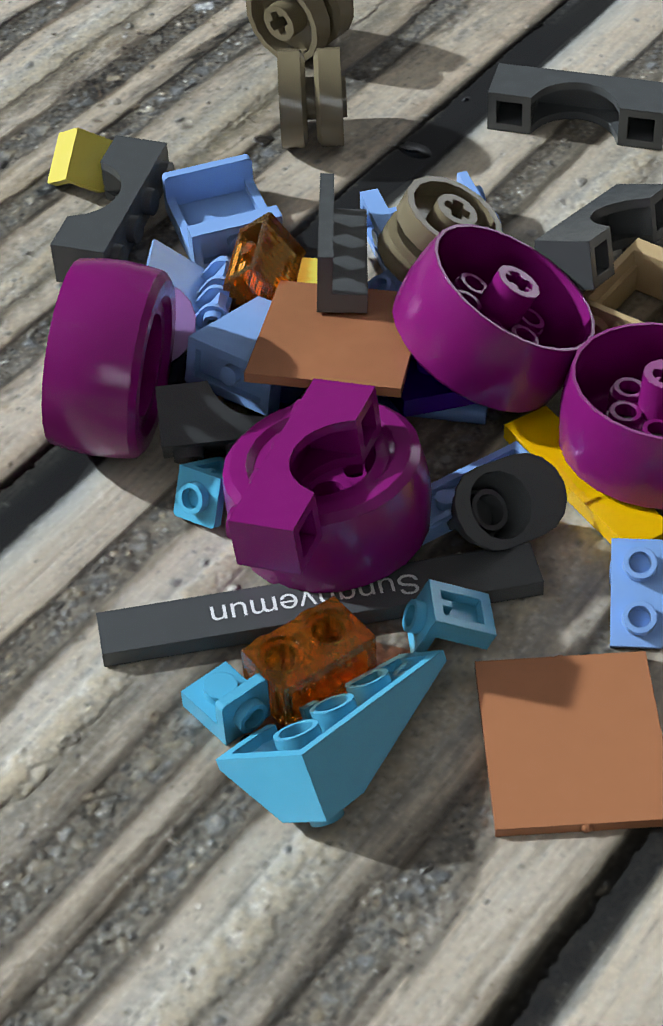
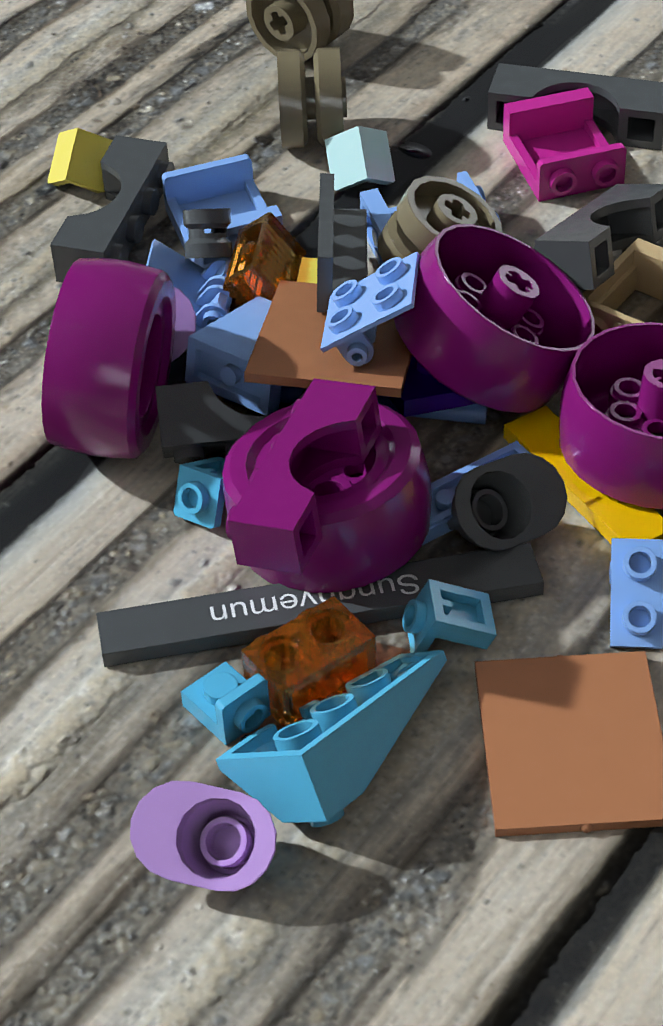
none -> lavender piece [130,781,277,892]
none -> dark grey wheel [183,208,232,259]
none -> light blue hinge [321,252,420,366]
none -> light aqua panel [324,126,395,191]
none -> dark pink panel [503,87,627,202]

